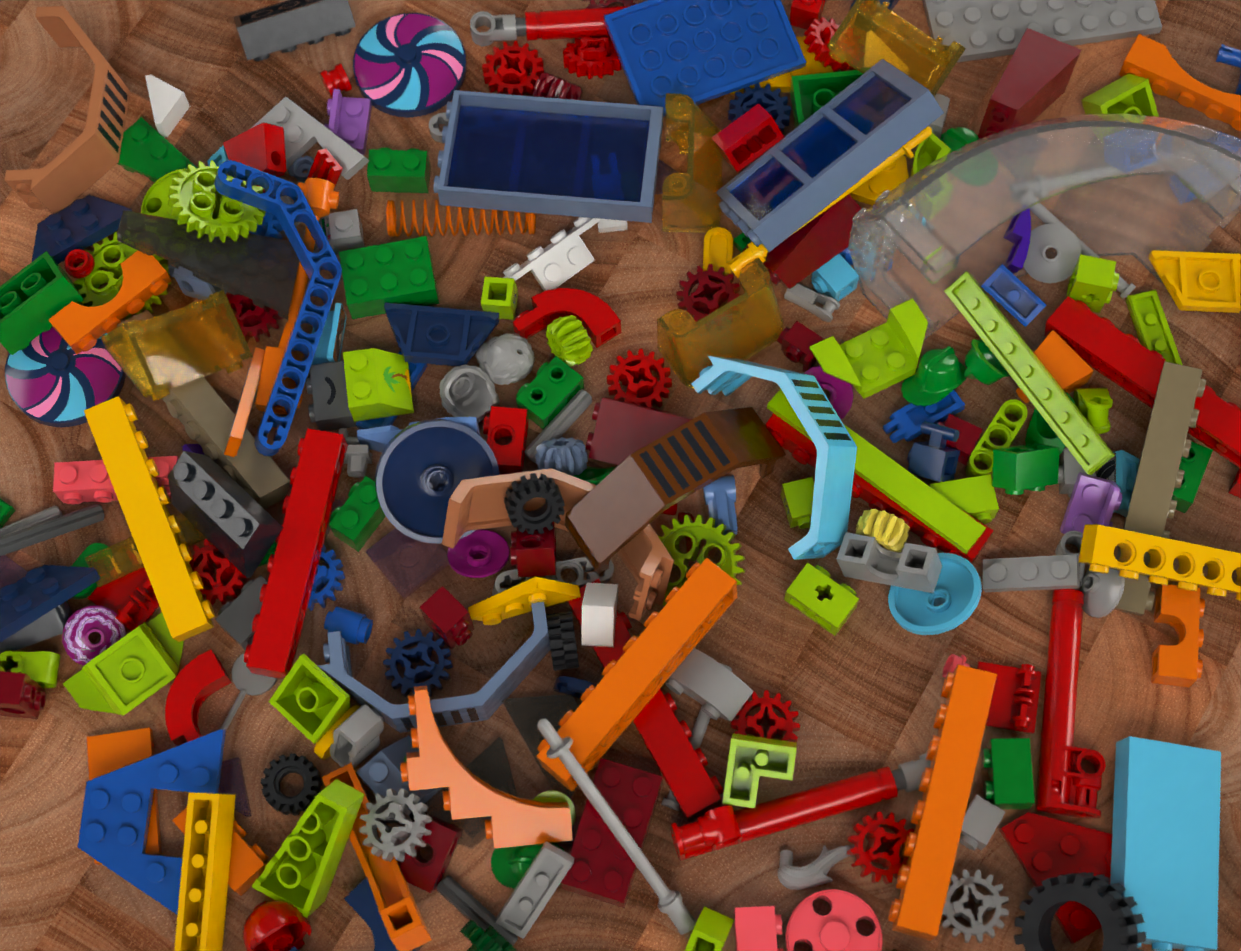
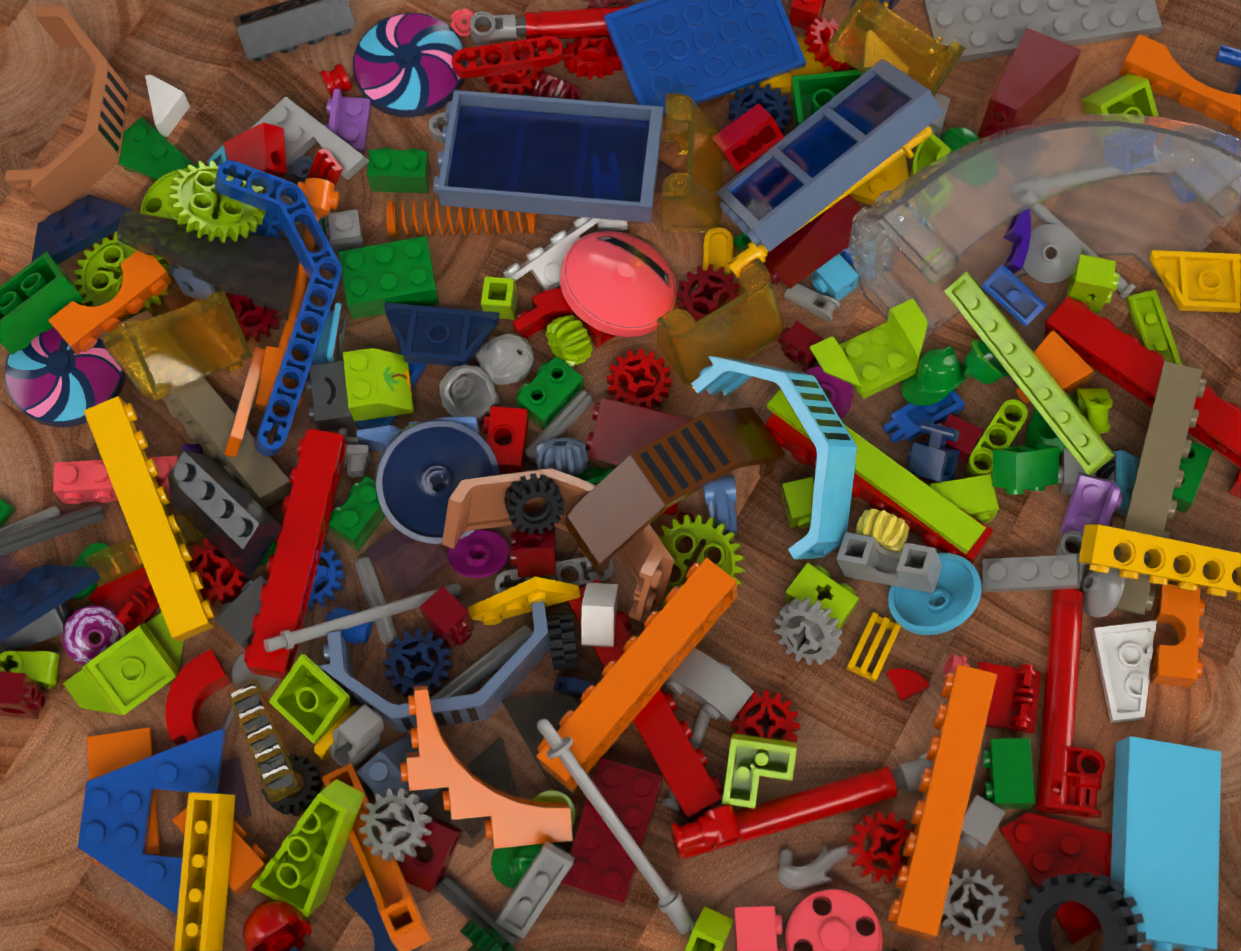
red plate [64,249,95,278] -> none
none -> tile [228,680,301,803]
none -> light grey bar [264,583,461,652]
none -> light grey axle [355,557,398,645]
none -> light grey axle [429,625,533,700]
none -> coral plate [451,8,474,36]
none -> red beam [451,36,563,79]
none -> coral dish [559,231,677,337]
none -> light grey gear [774,597,843,665]
none -> yellow tile [847,612,901,683]
none -> red tile [886,668,930,702]
none -> white wing [1092,621,1157,723]

